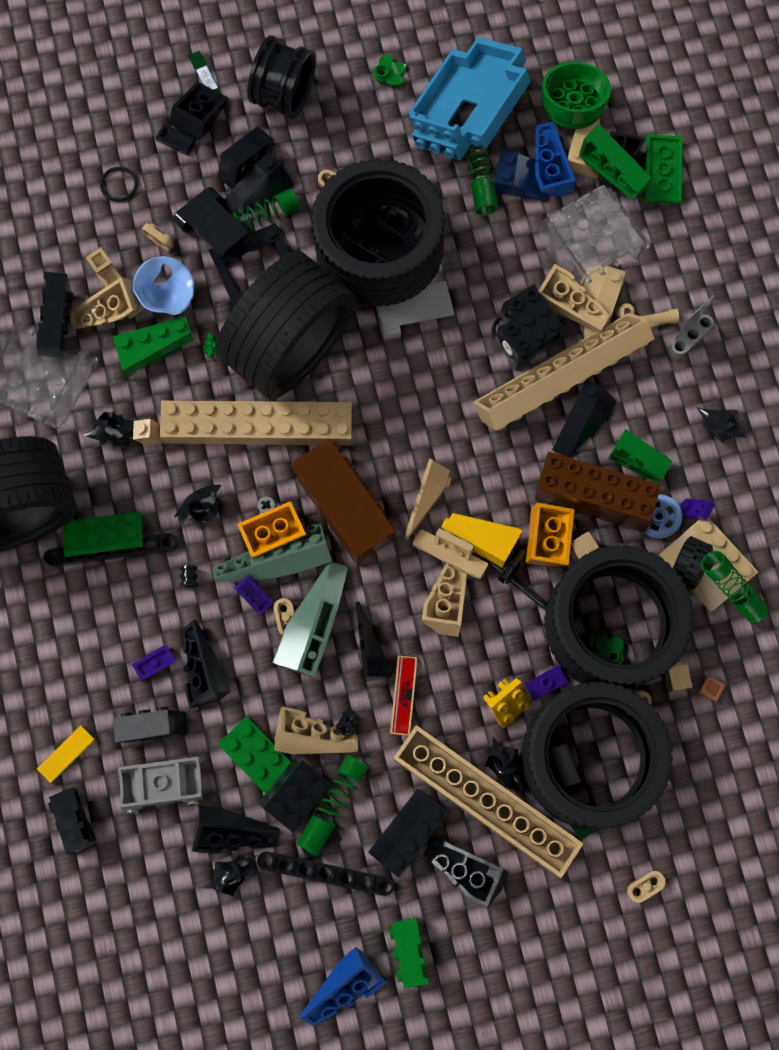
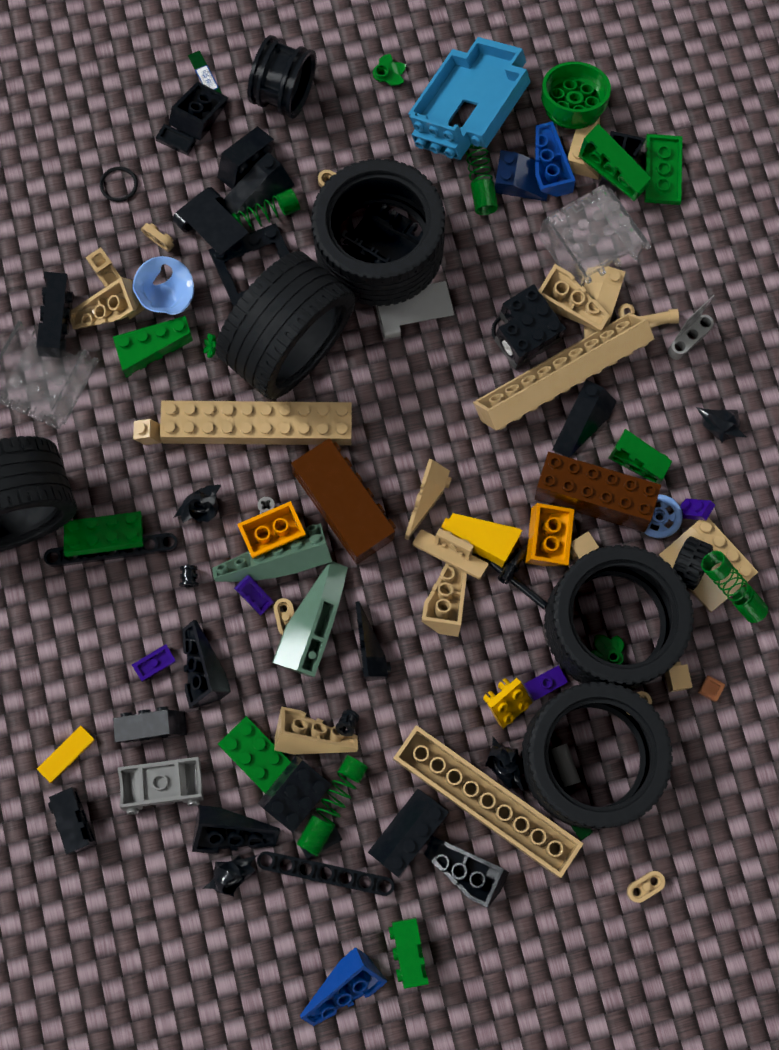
black hair [84,411,136,446] -> none
slope [390,655,417,736] -> none

